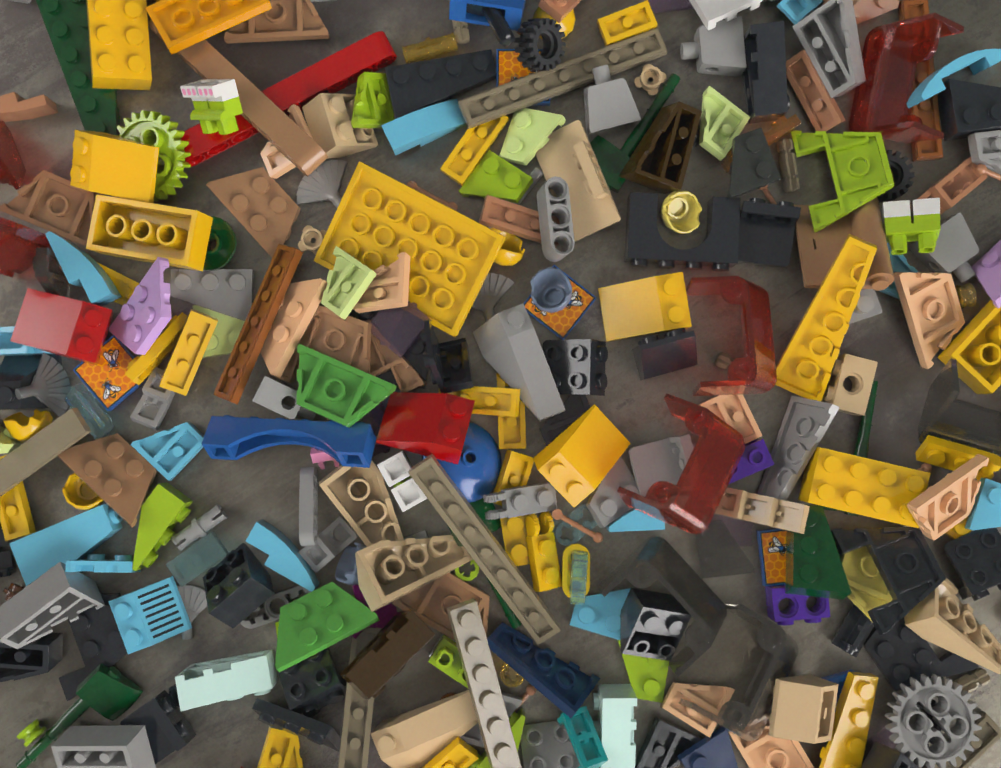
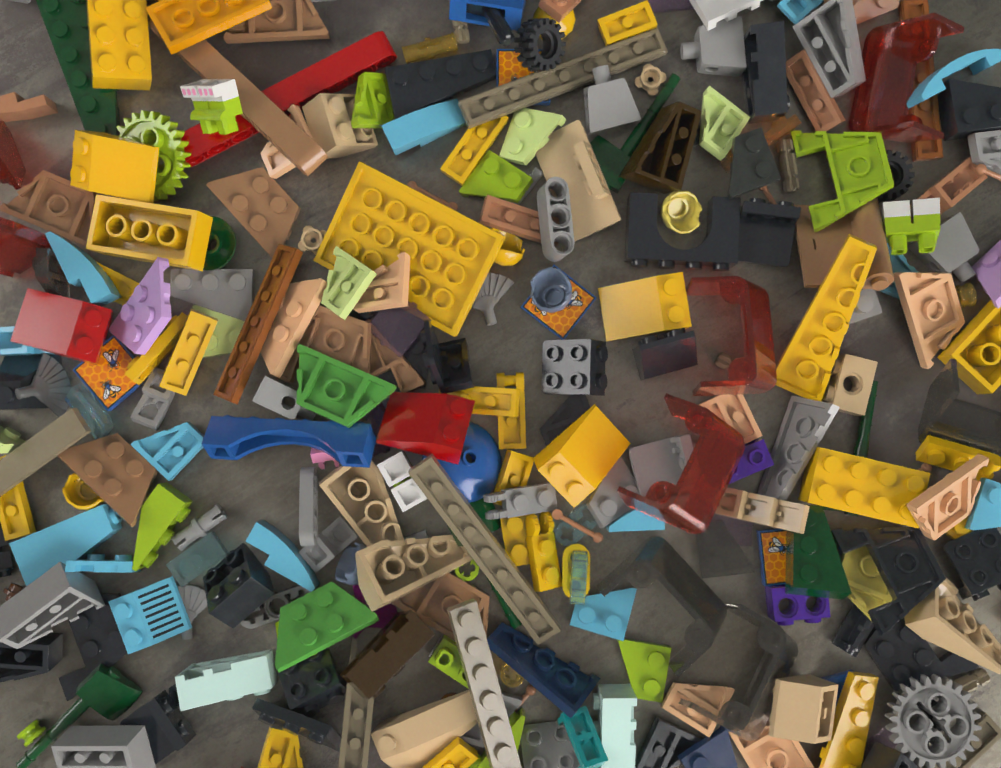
yellow hair [3,409,53,442] -> none
light grey hand [296,160,347,208] -> none
light grey wedge [473,304,565,421] -> none
black slope [620,587,692,661] -> none

